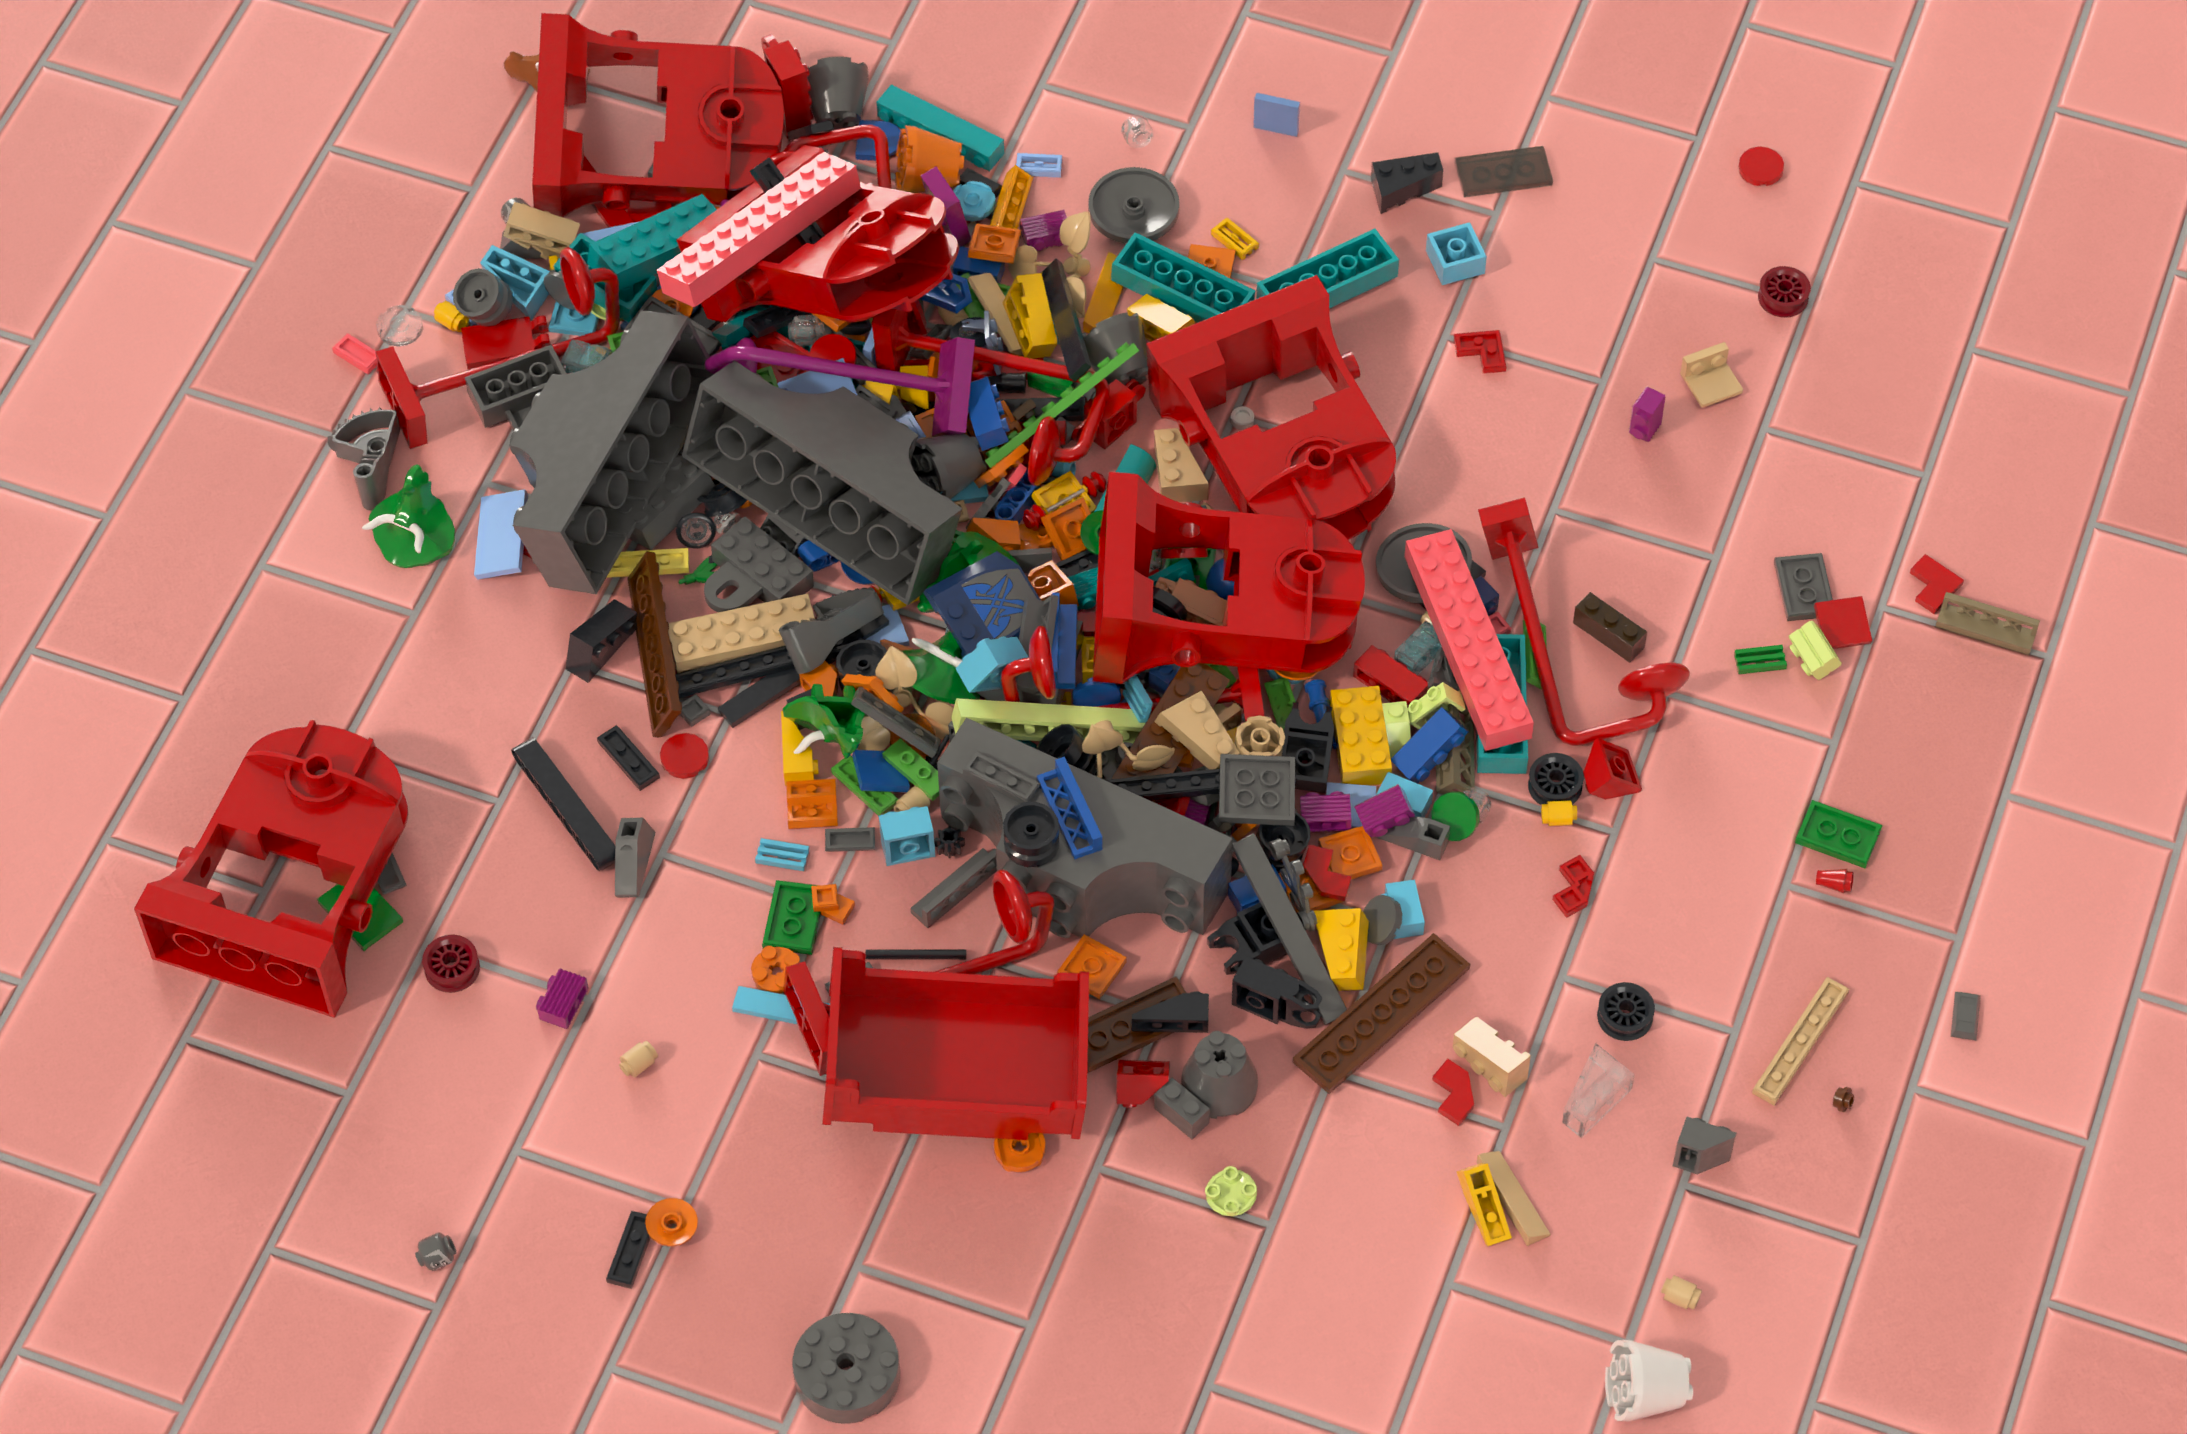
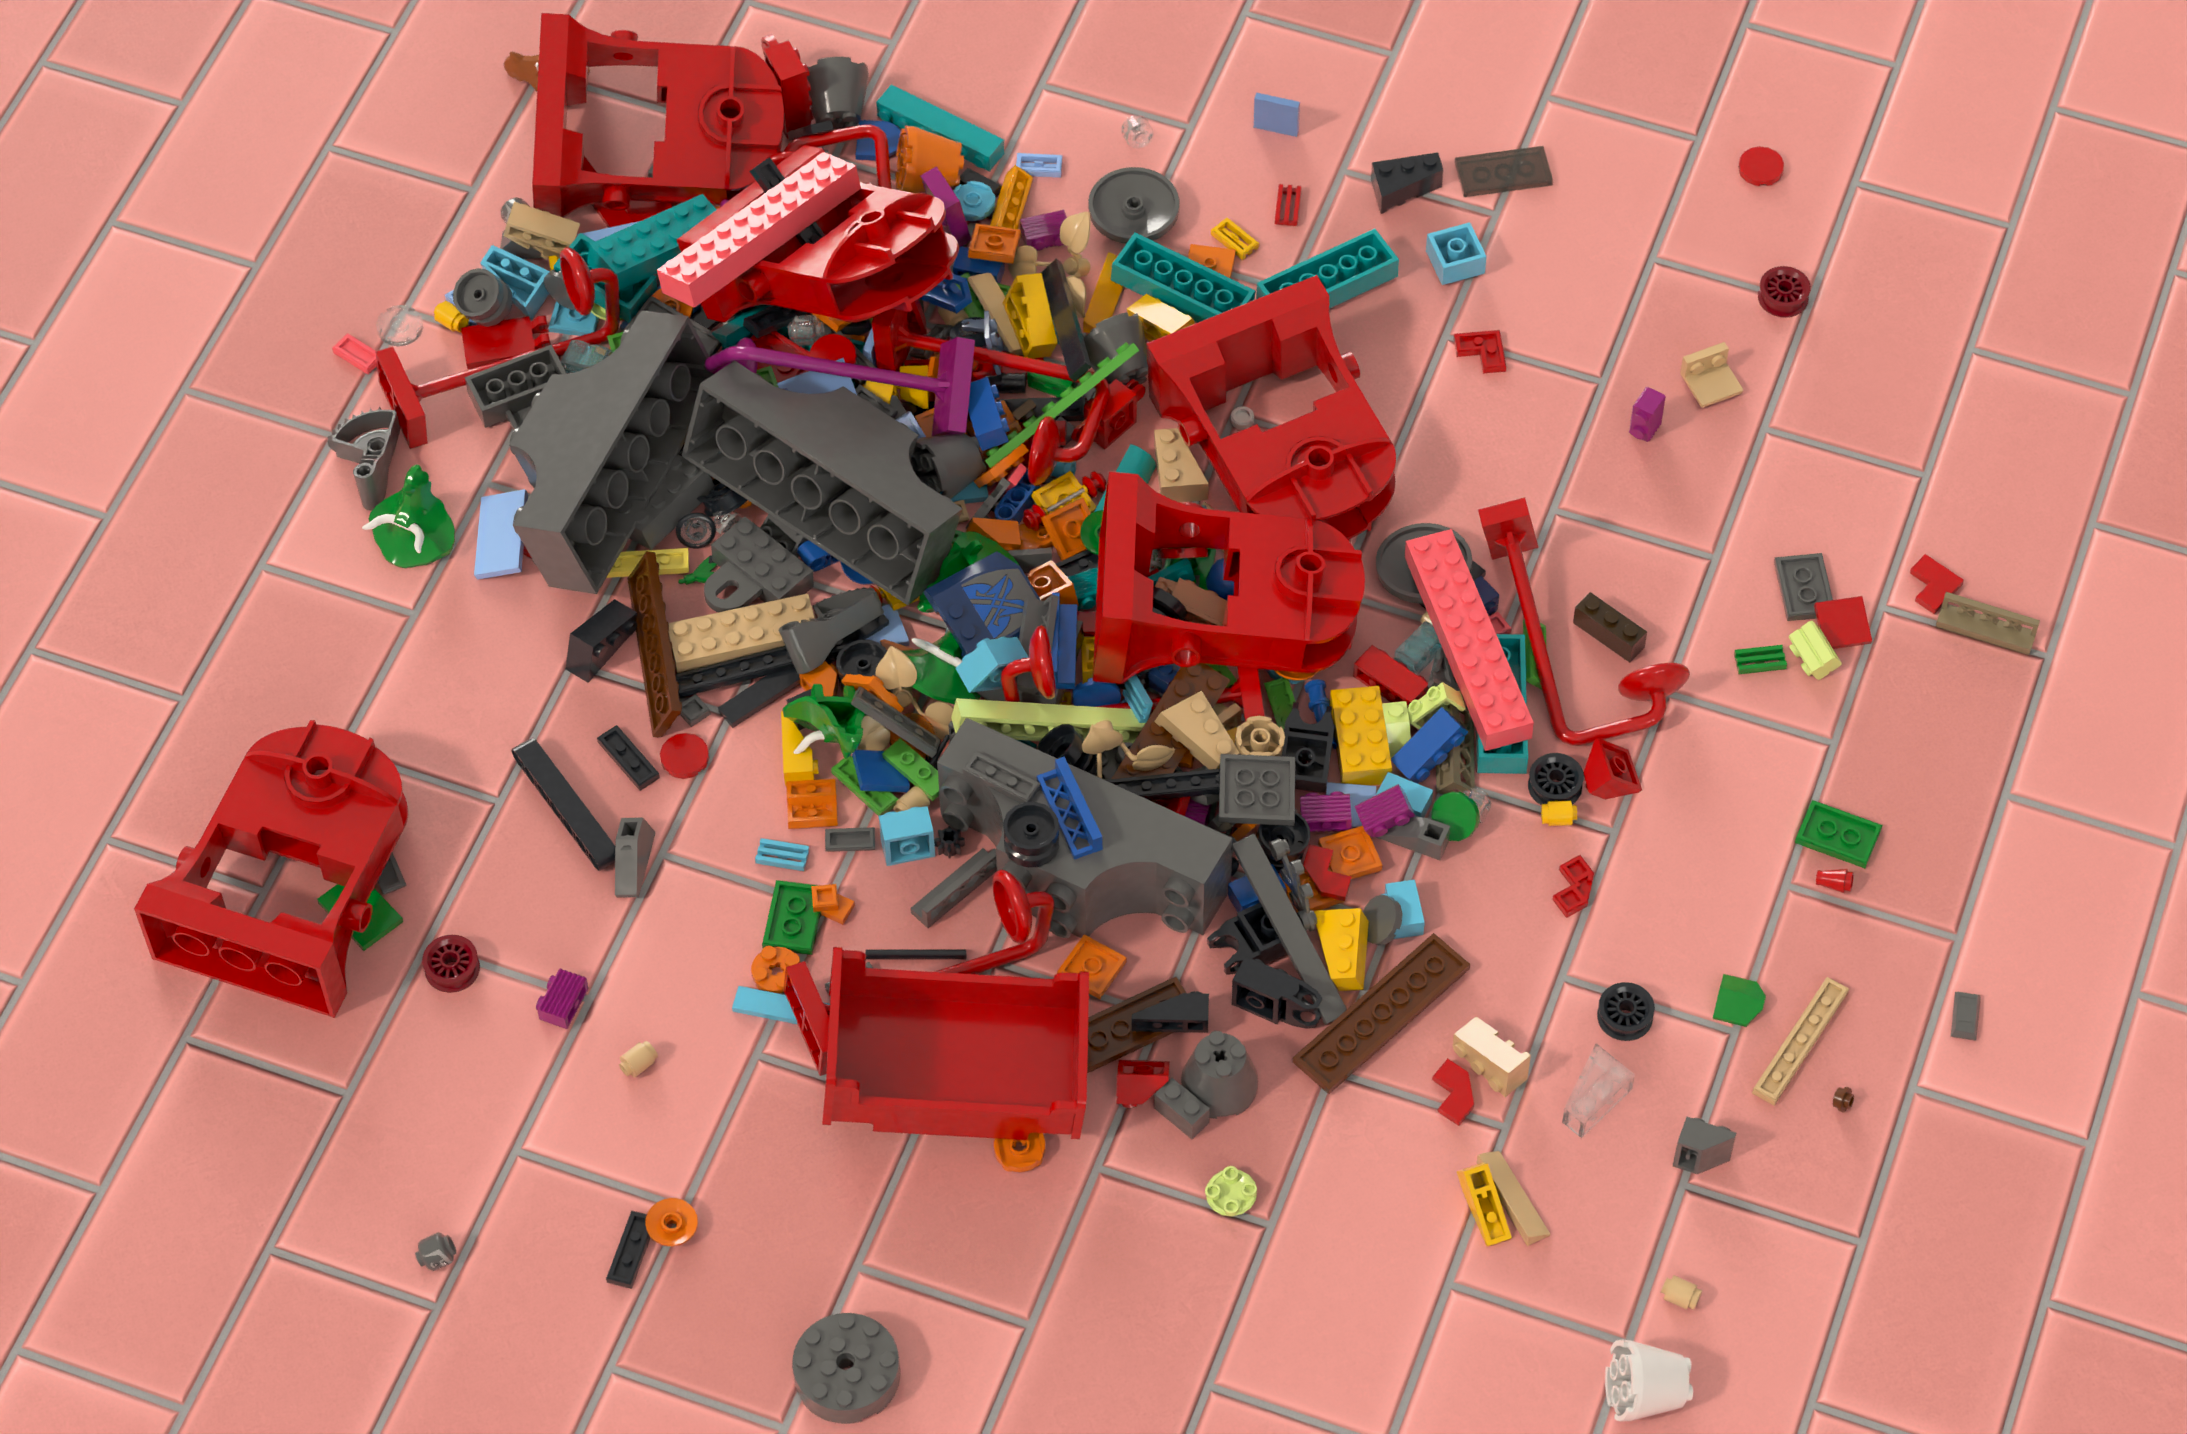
none -> red tile [1275,184,1301,226]
none -> green slope [1713,974,1766,1027]

